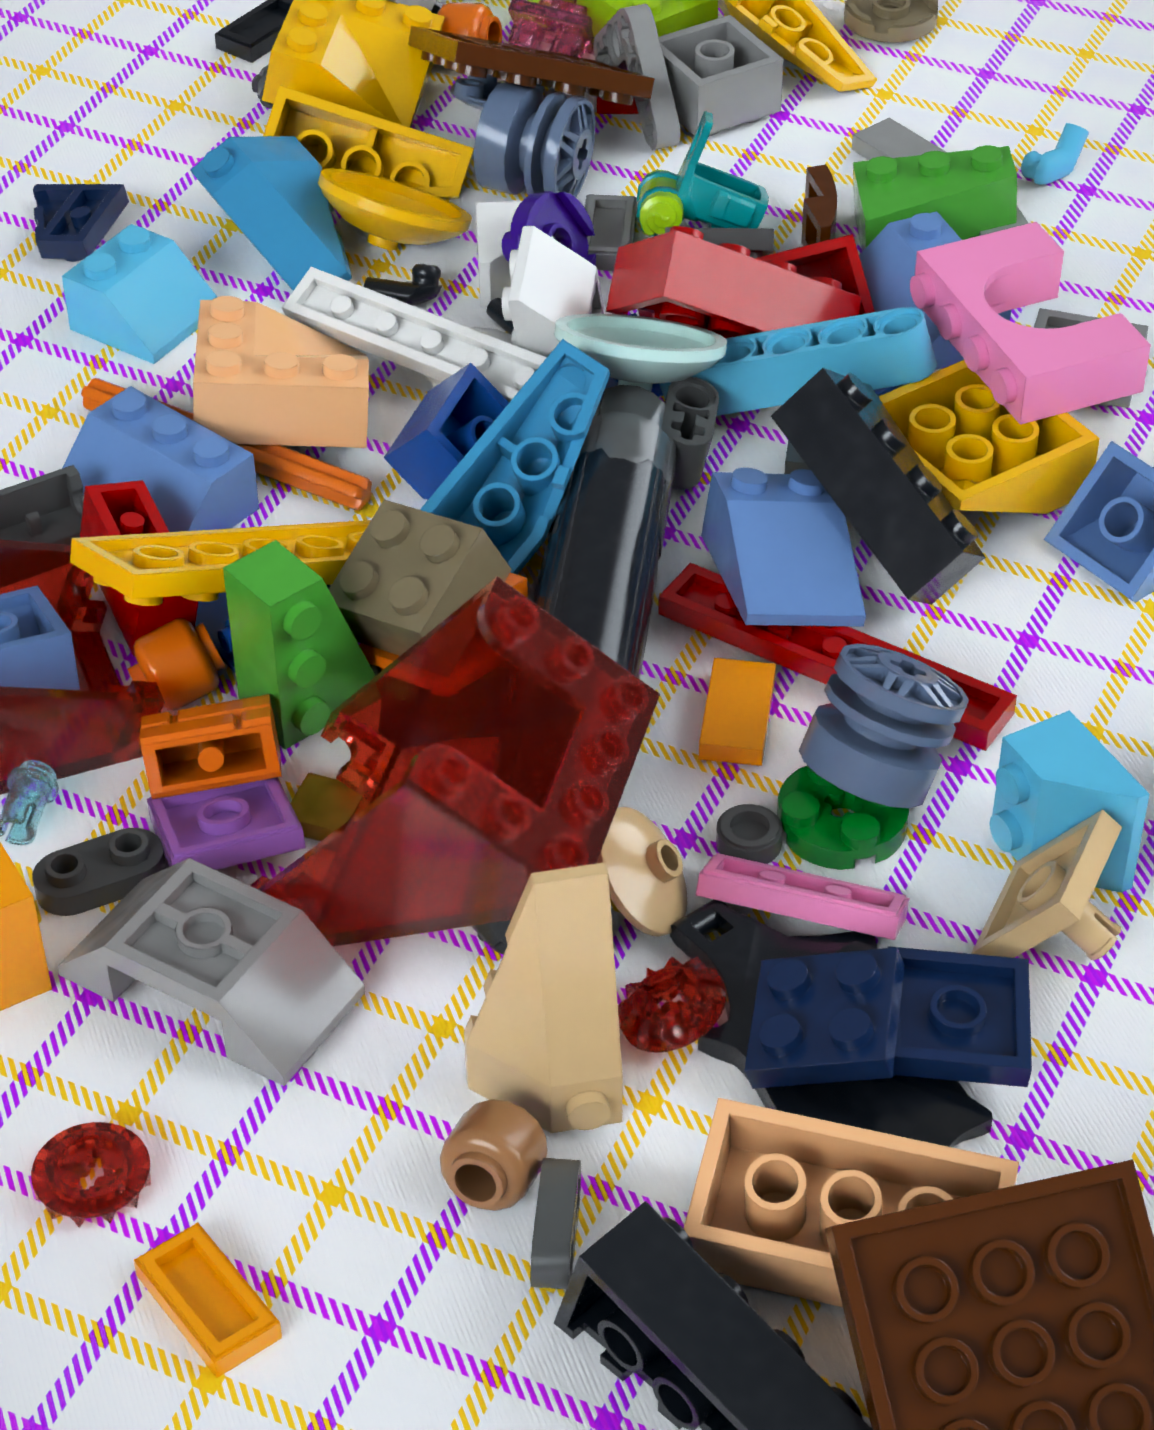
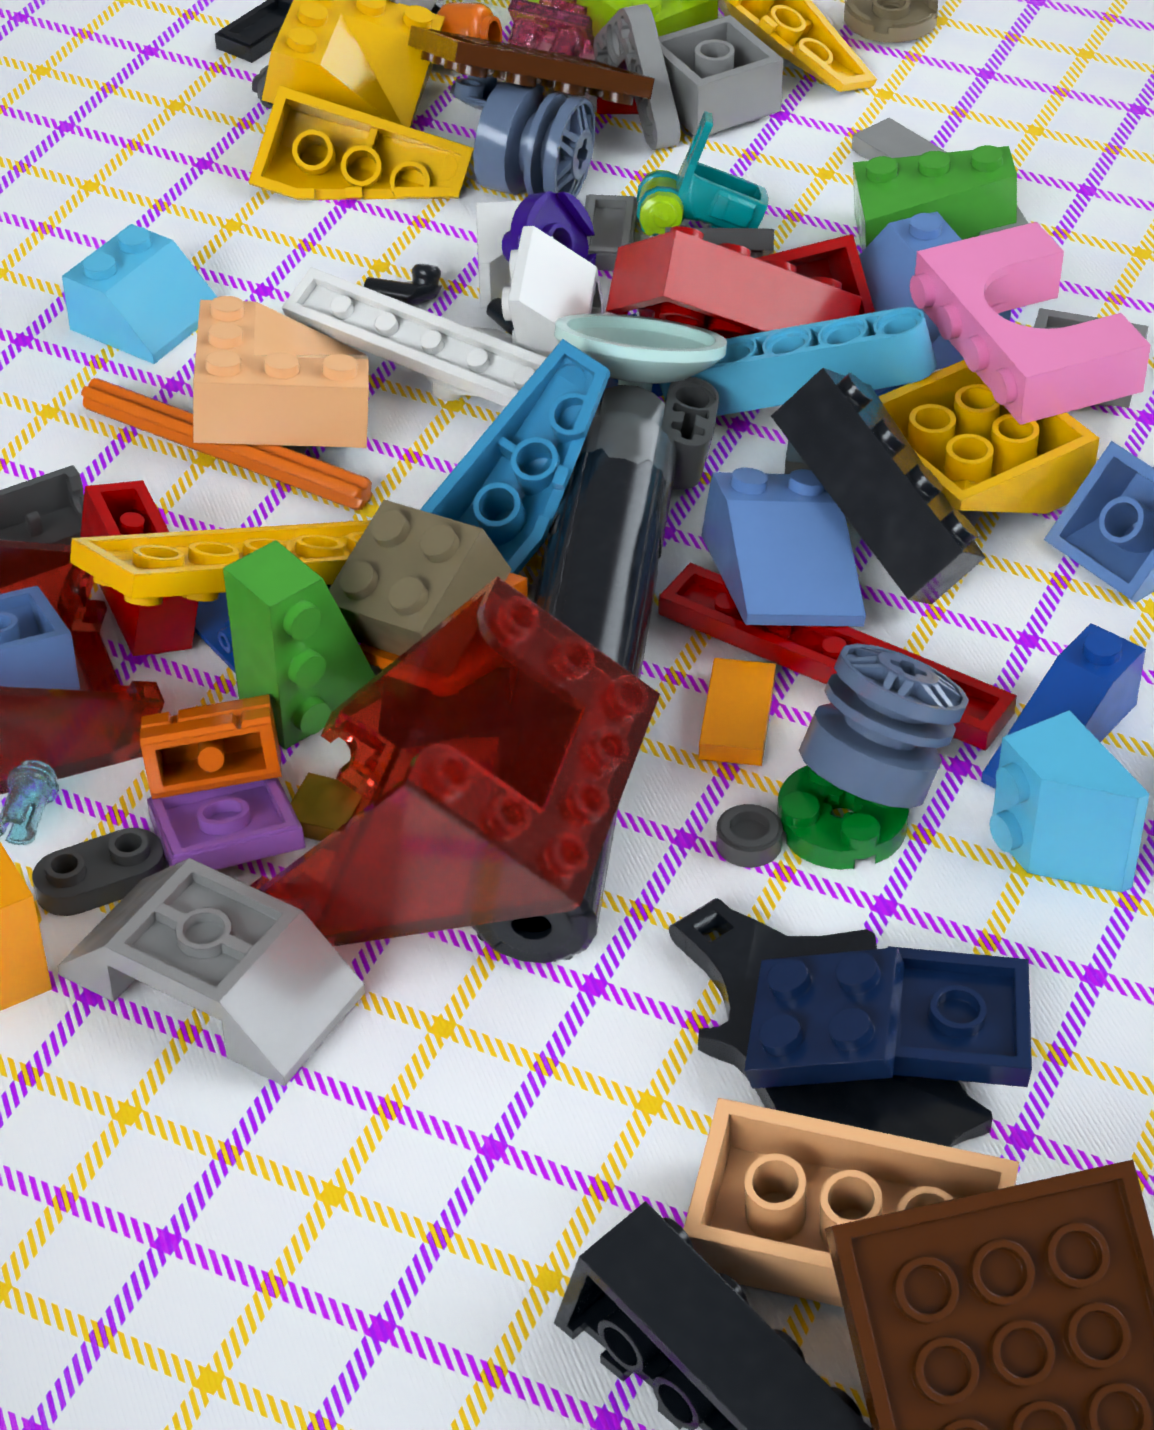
clear red gear [31,1122,151,1228] -> none
dark blue wing [33,184,129,262] -> none
medium blue slope [62,386,259,532] -> none
orange head [127,618,226,711] -> none
light orange tile [133,1222,282,1378] -> none
dark azure wedge [190,136,352,291] -> none
yellow dish [318,168,472,250] -> none
blue slope [384,363,509,500] -> none
medium nougat head [439,1099,548,1211] -> none
tan wedge [464,862,623,1133] -> none
dark grey beam [530,1158,581,1290] -> none
tan dish [594,807,687,937] -> none
clear red gear [618,956,726,1053] -> none
bright pink tile [696,853,910,940] -> none
reddish brown slope [801,164,837,246] -> none
tan tile [971,809,1122,960] -> none
medium azure arm [1021,123,1089,185] -> none
none -> blue slope [981,623,1146,789]

